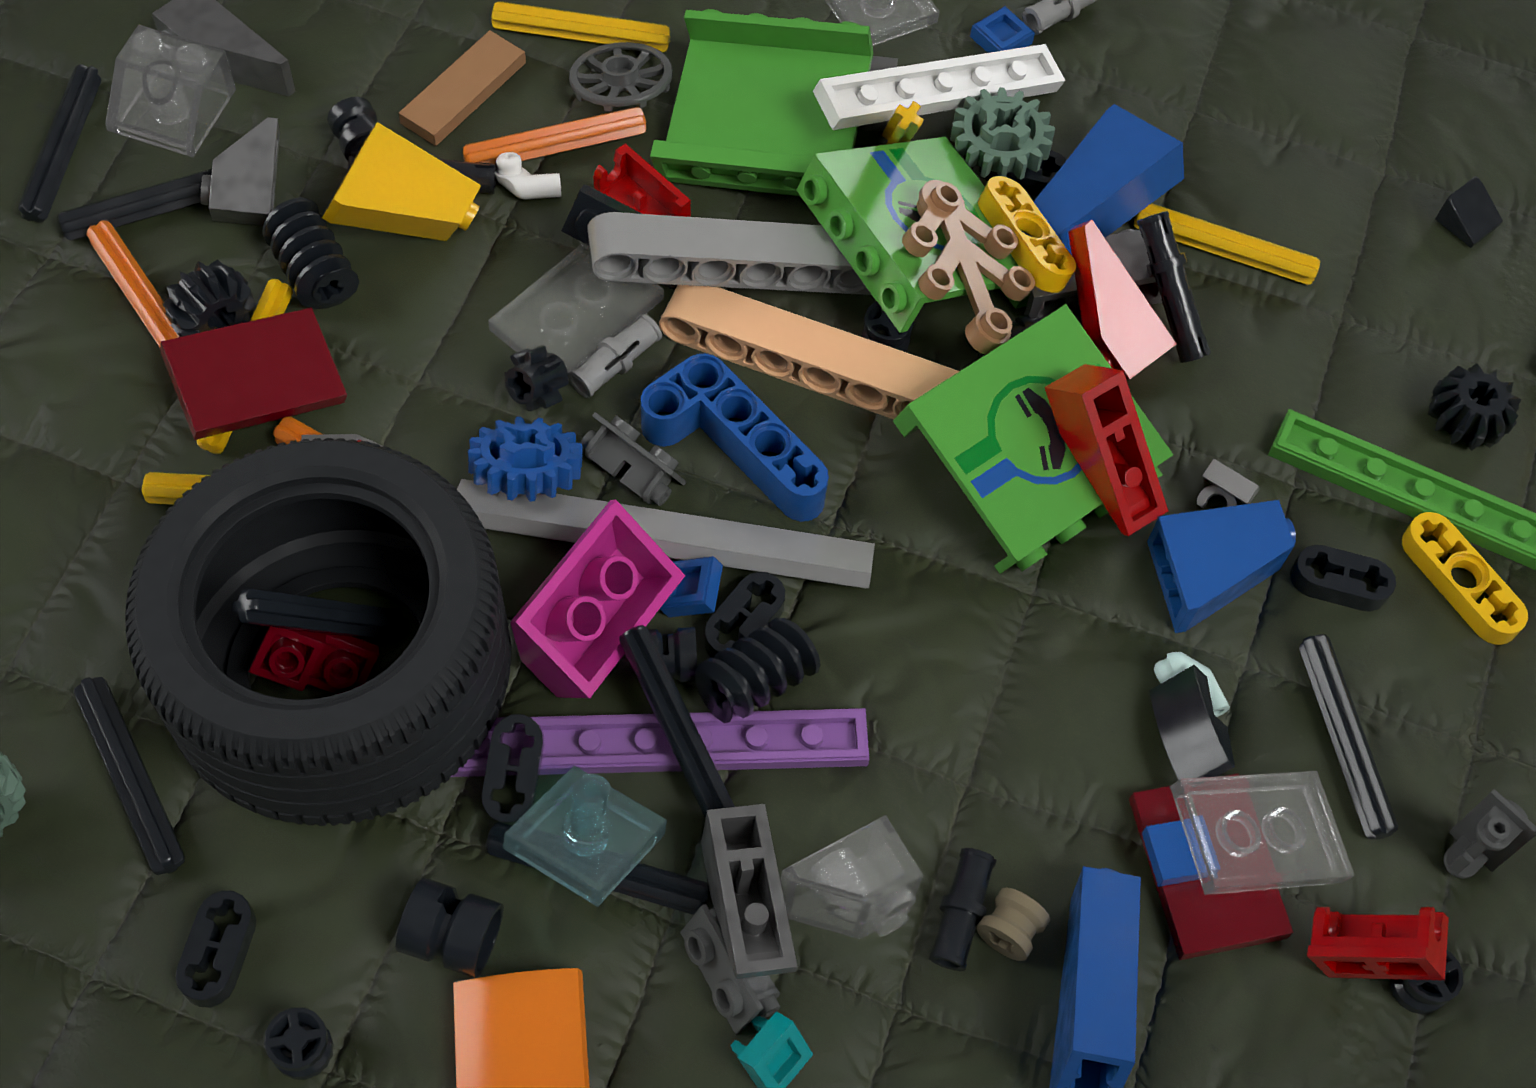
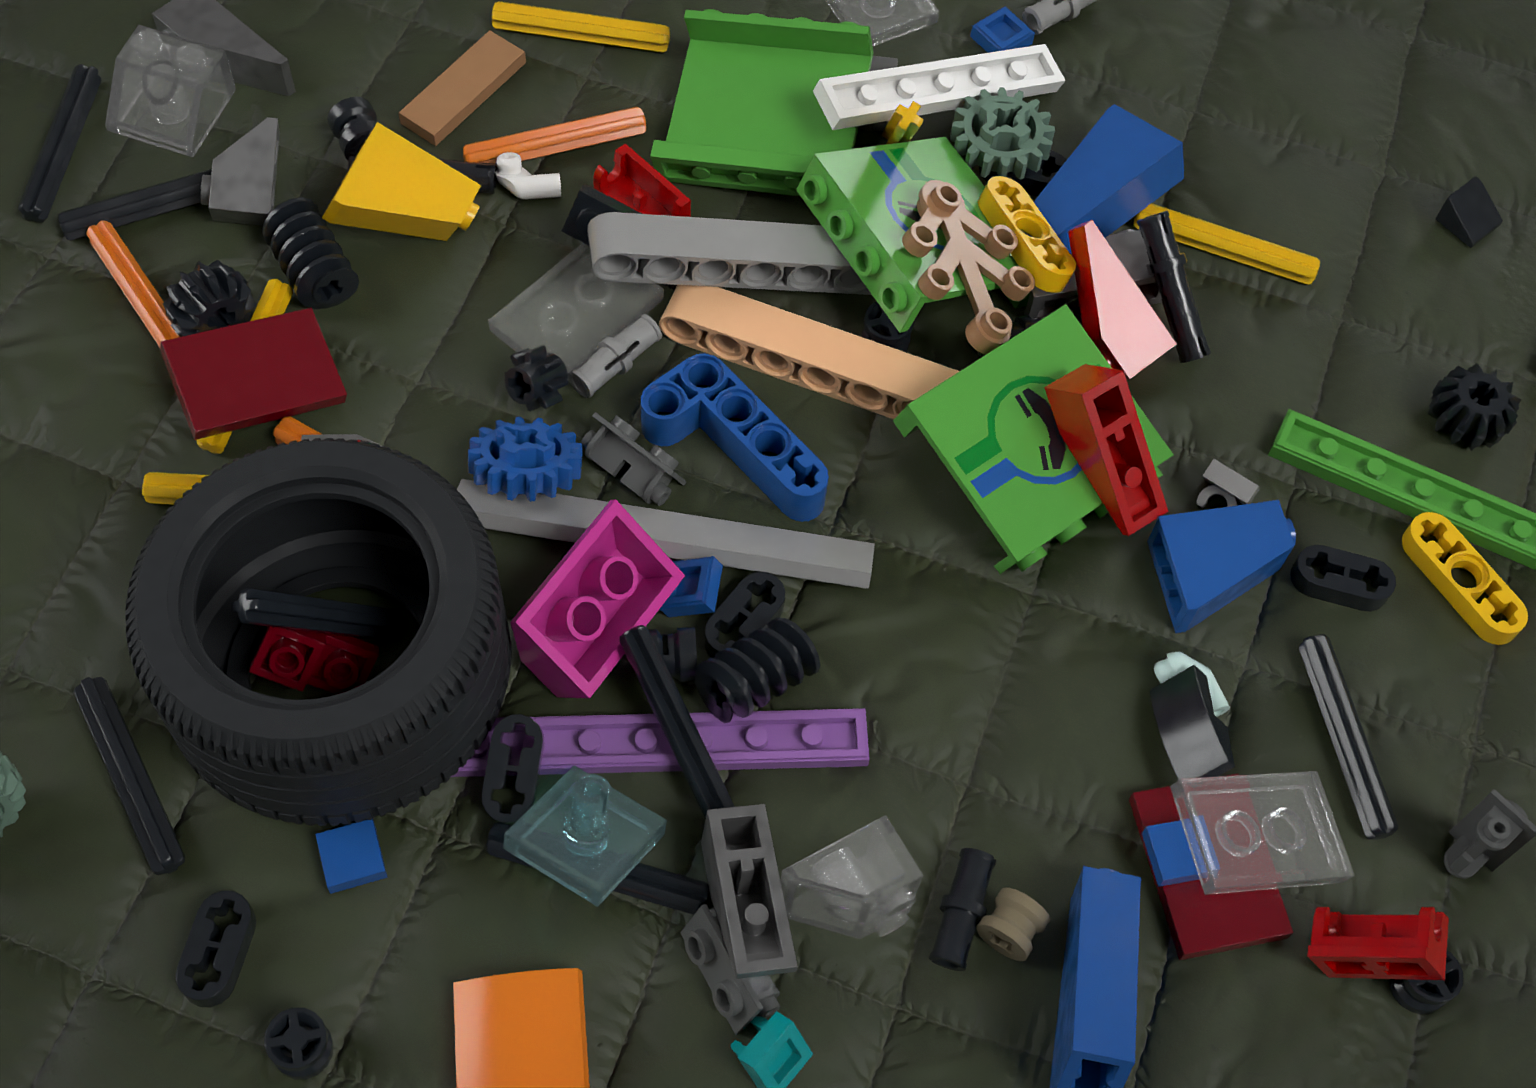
black wheel [395,878,504,978] -> none
dark grey wheel [569,42,673,111] -> none
none -> blue tile [315,819,388,894]

